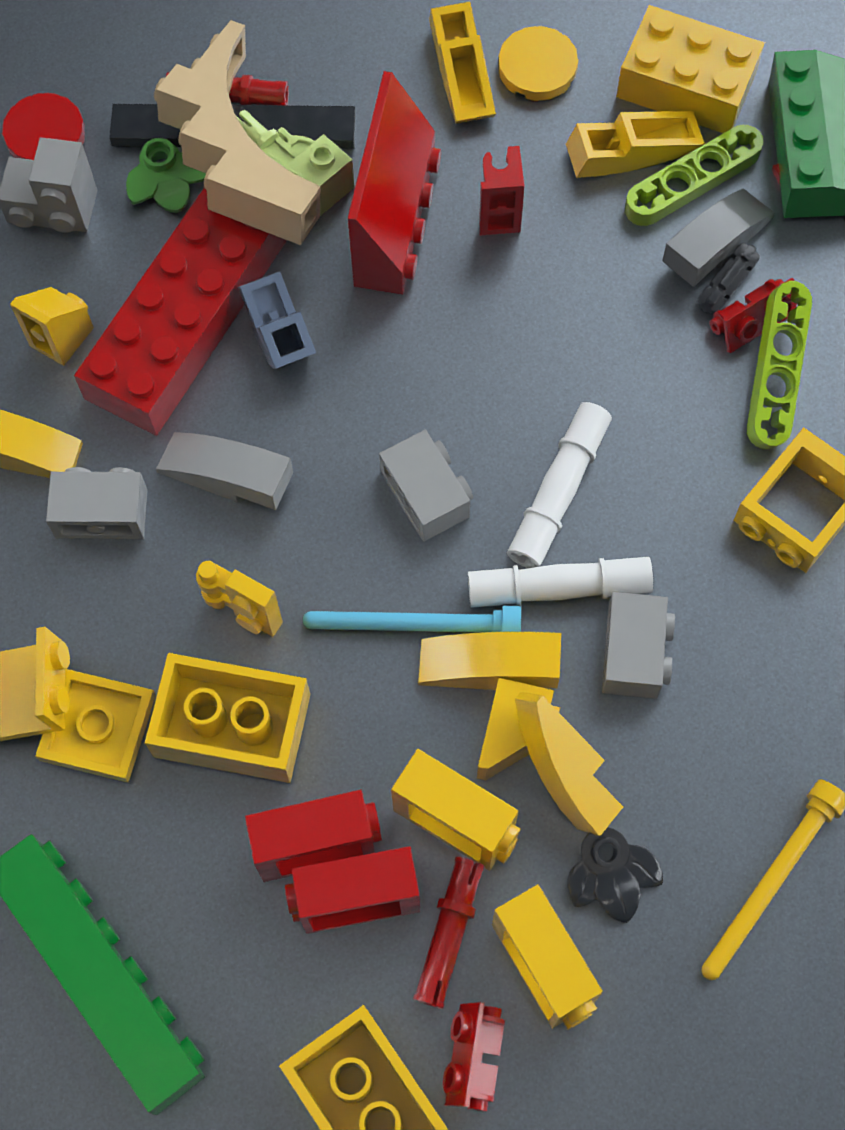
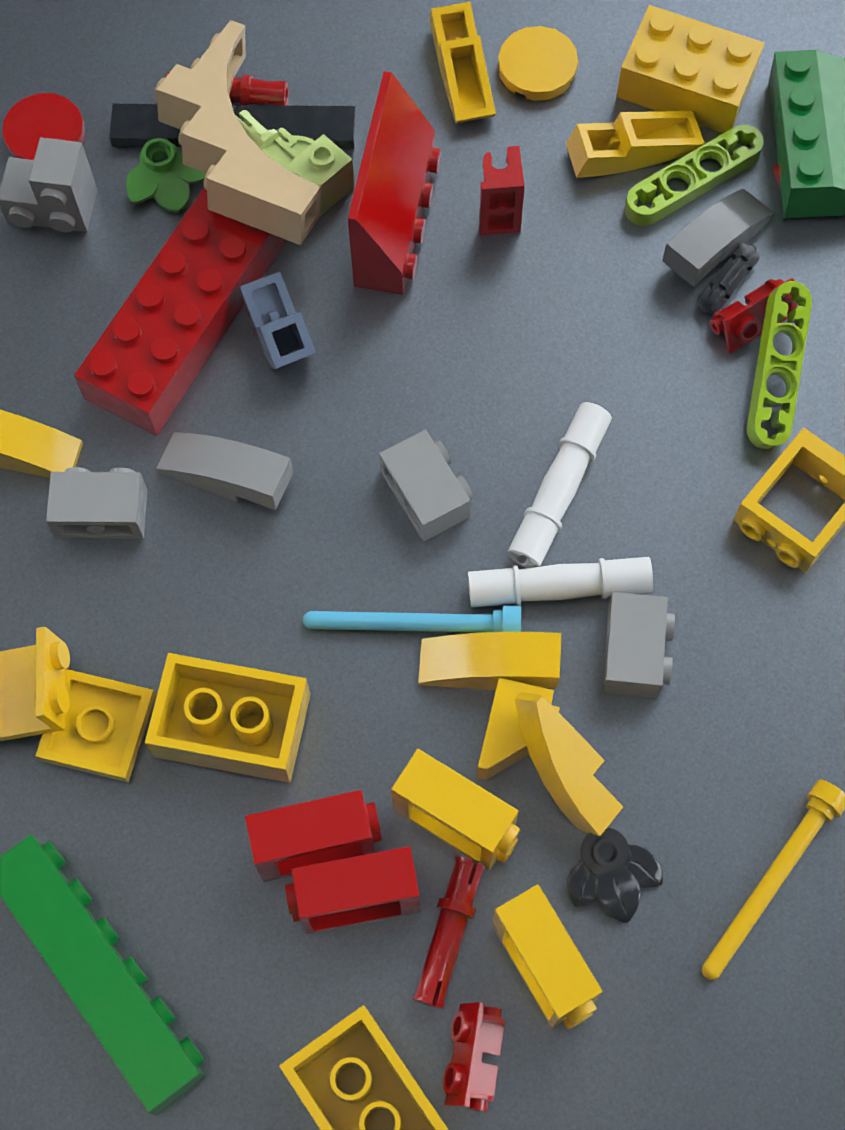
yellow slope [10,287,94,366] -> none
yellow plate [196,561,283,637] -> none

